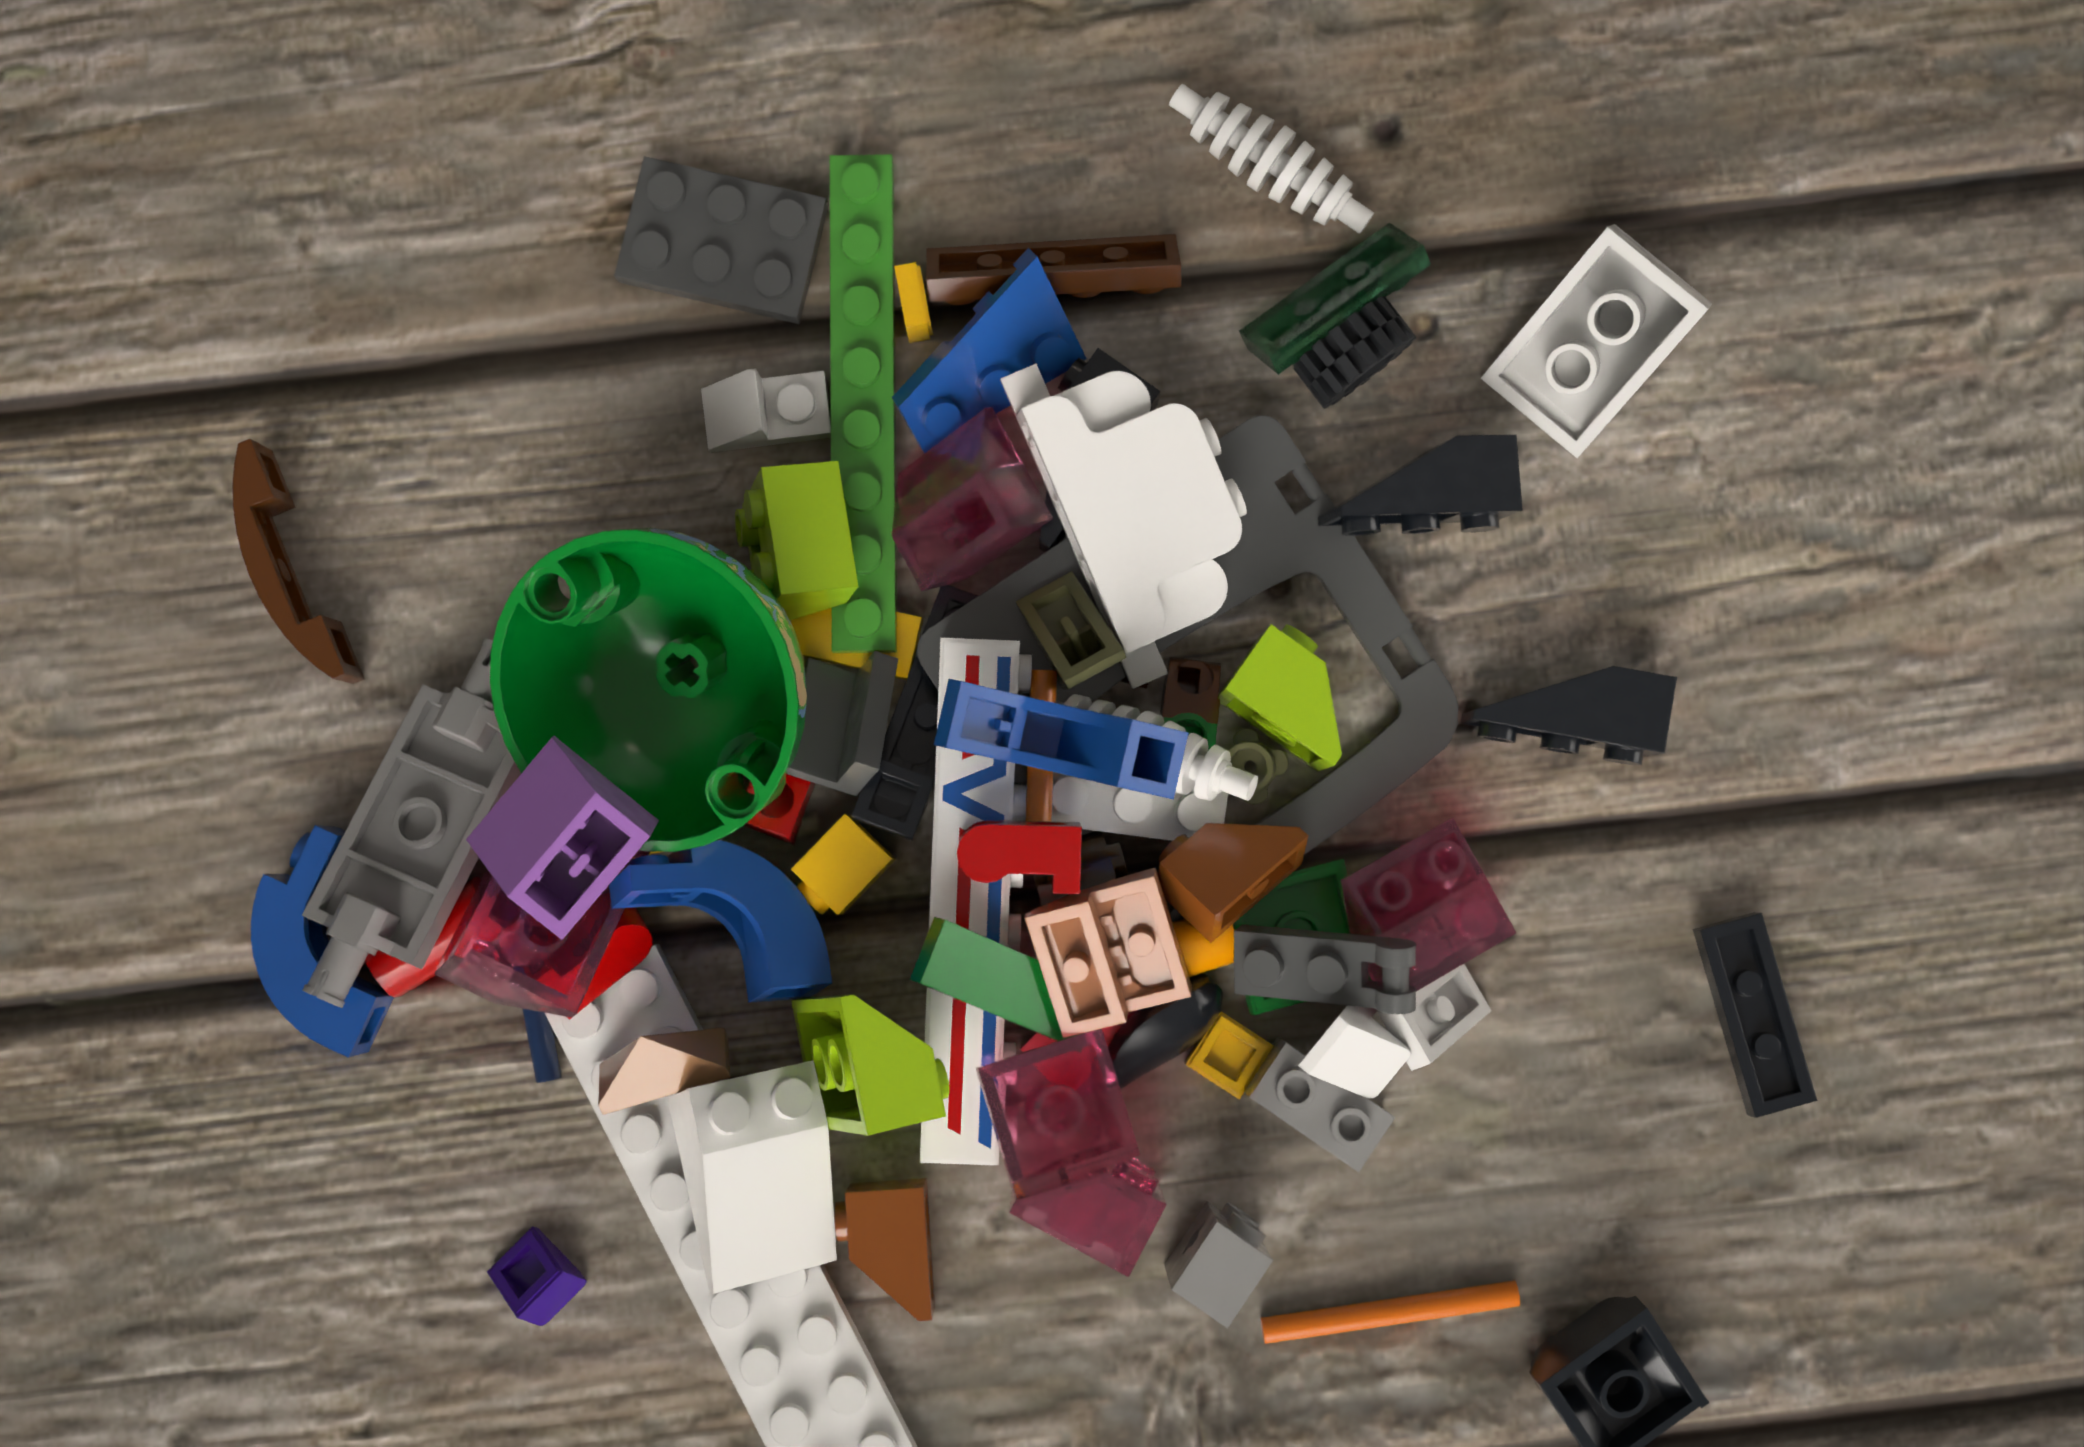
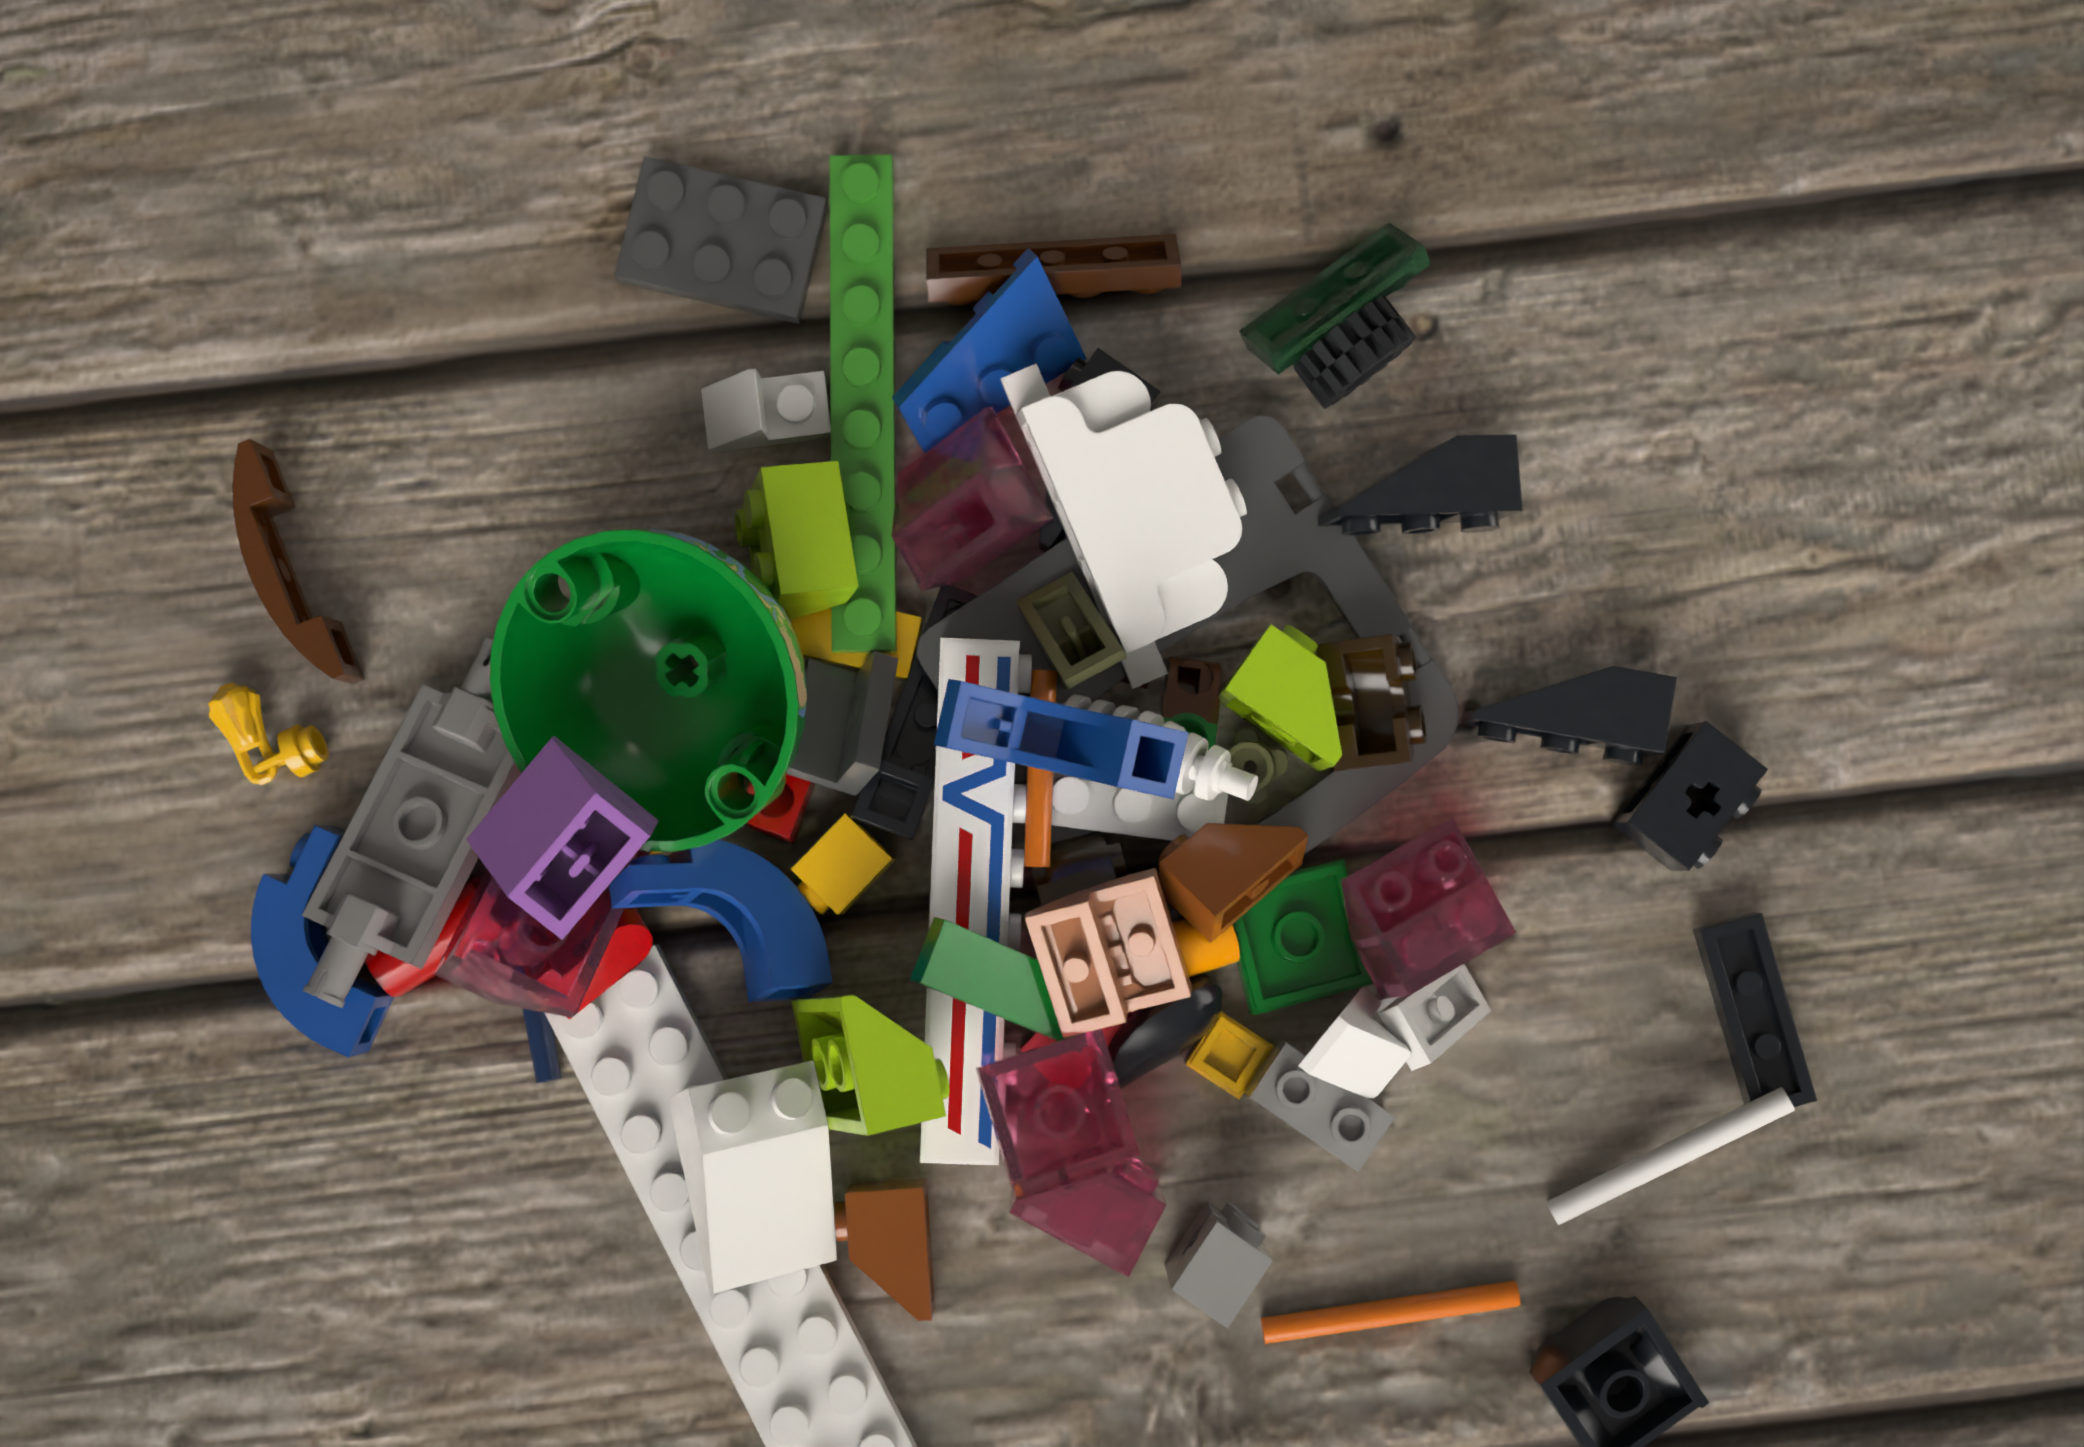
dark purple slope [487,1226,587,1326] -> none
slope [598,1028,730,1115] -> none
yellow tile [894,262,933,343] -> none
red leg [957,820,1082,894] -> none
white piece [1169,84,1374,234] -> none
dark grey plate [1234,924,1416,1014] -> none
white slope [1481,224,1712,458] -> none
none -> yellow piece [208,682,329,785]
none -> dark brown cylinder [1316,634,1427,772]
none -> white bar [1546,1087,1795,1225]
none -> black brick [1611,721,1768,871]

